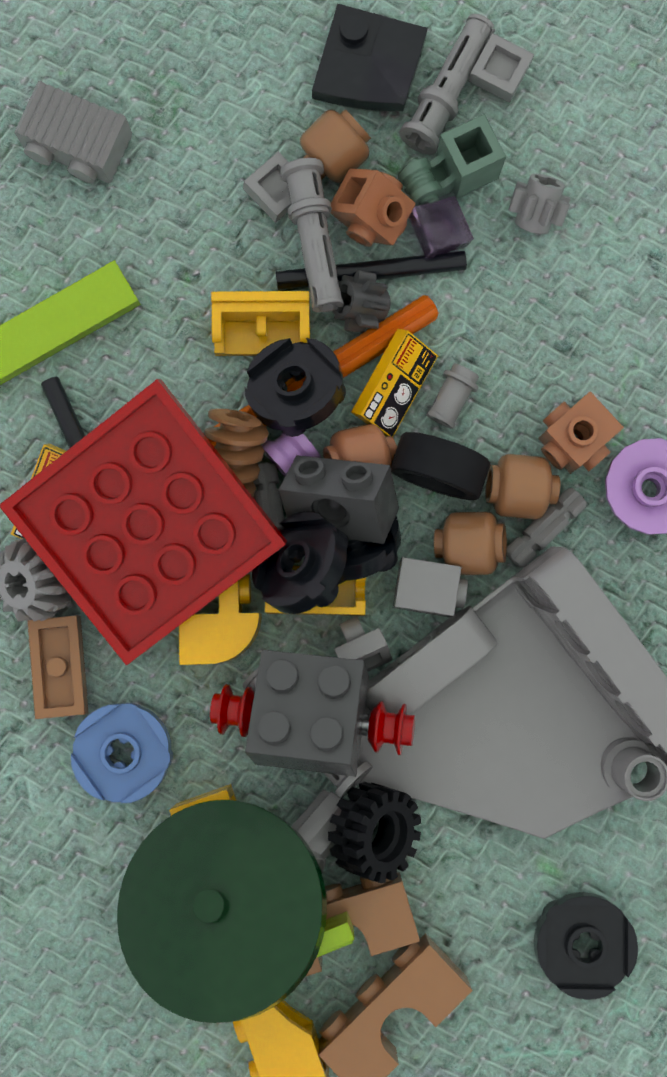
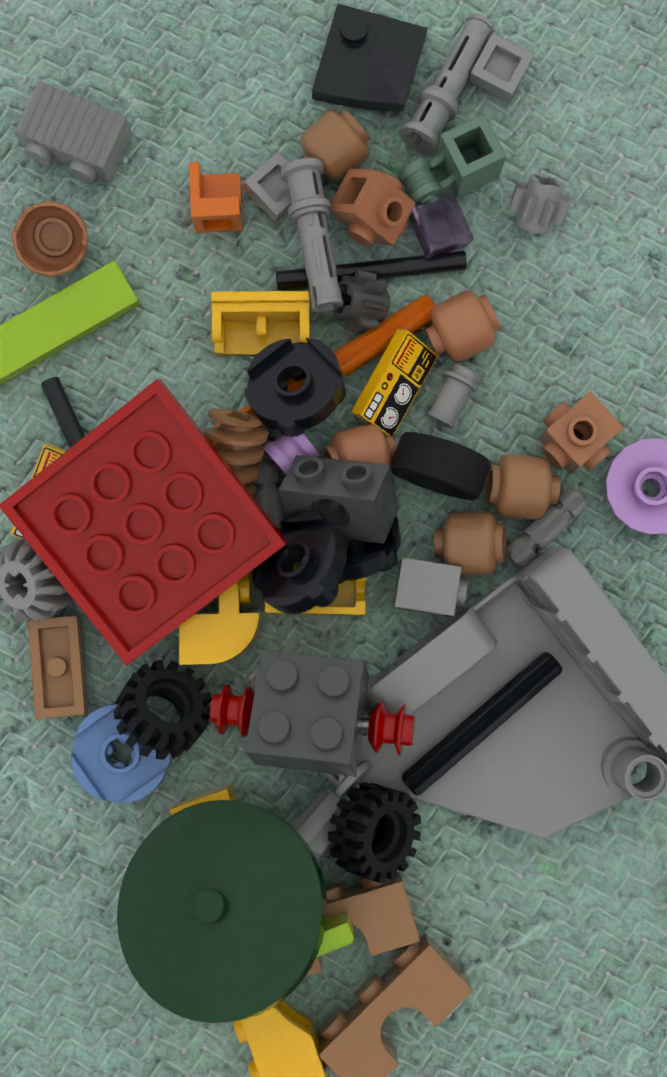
light grey tile [334,616,392,671] -> none
black plate [534,892,638,1000] -> none
none -> nougat hair [11,200,89,277]
none -> black tyre [114,660,212,760]
none -> orange panel [189,161,243,233]
none -> black axle [402,652,563,796]
none -> nougat head [425,290,501,363]

